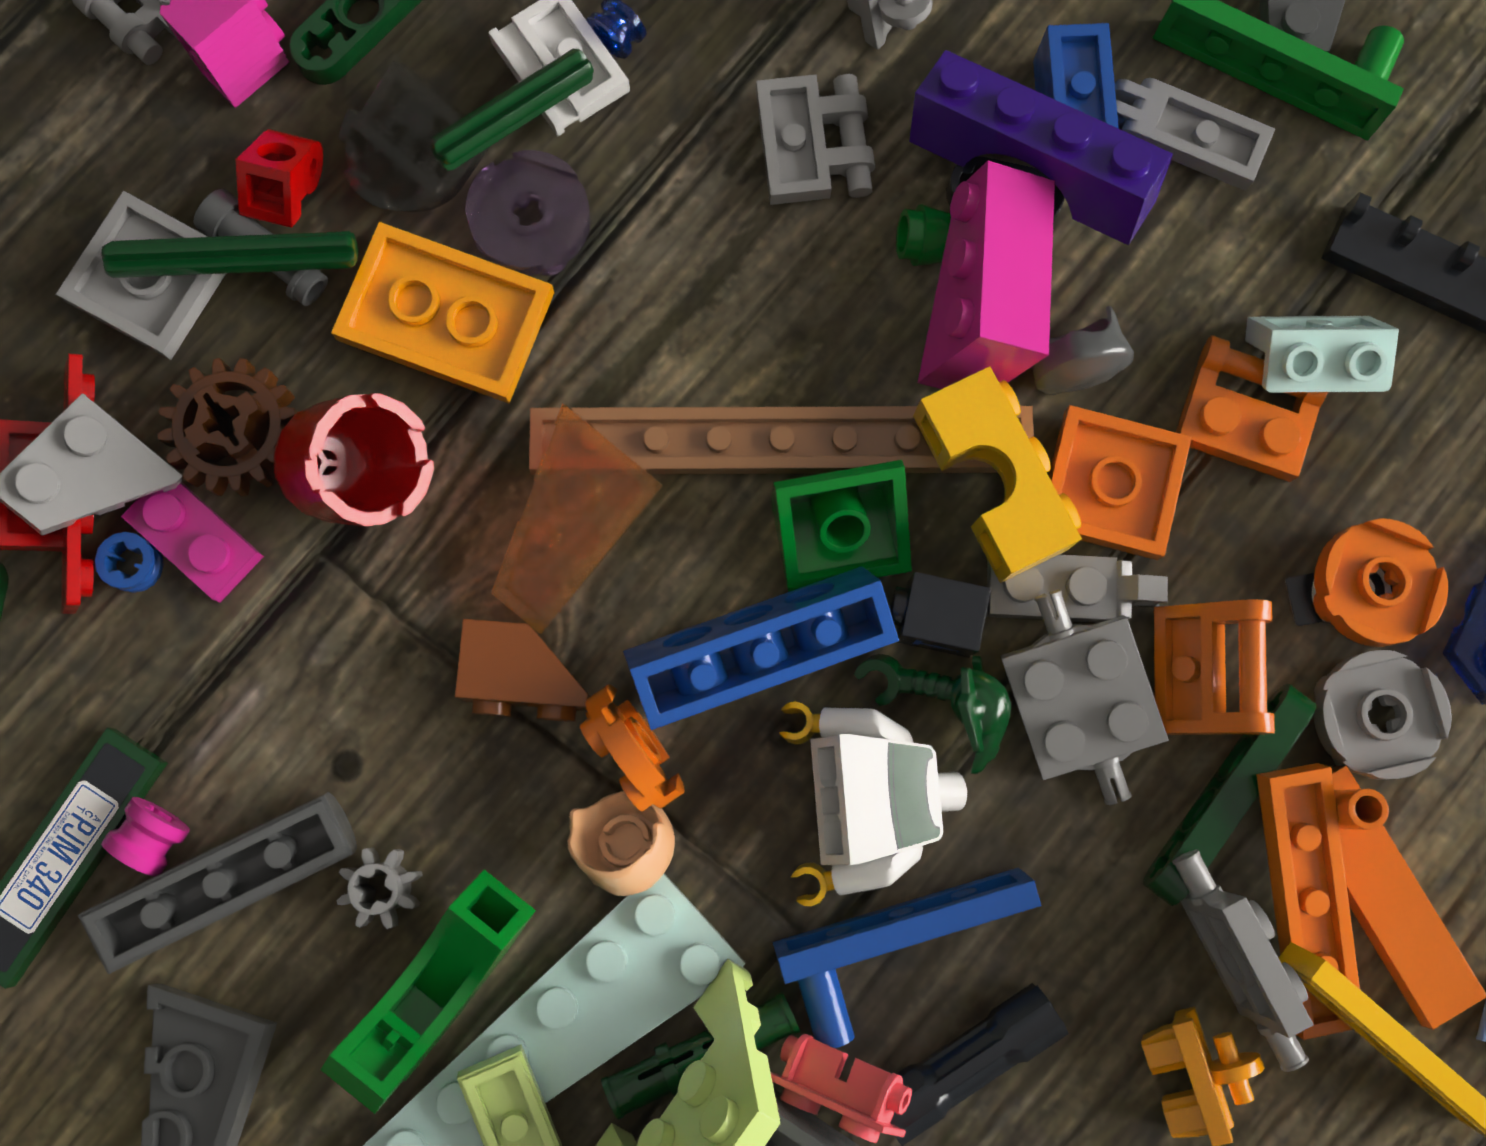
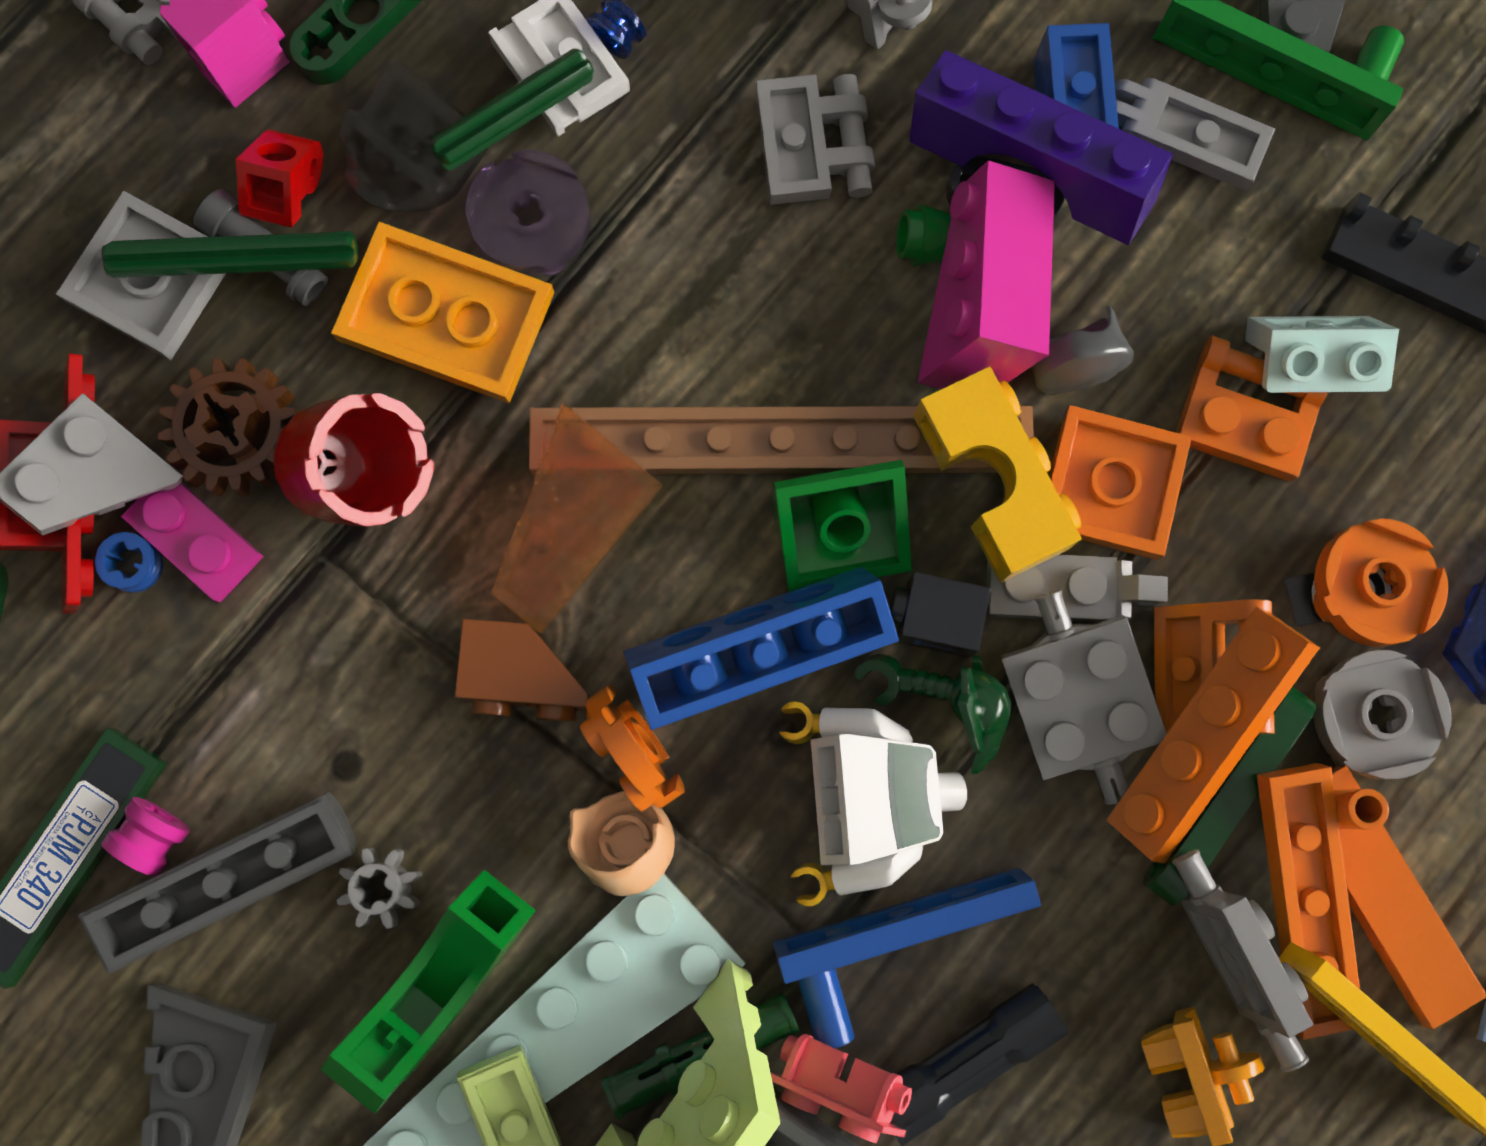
none -> orange plate [1106,606,1320,864]

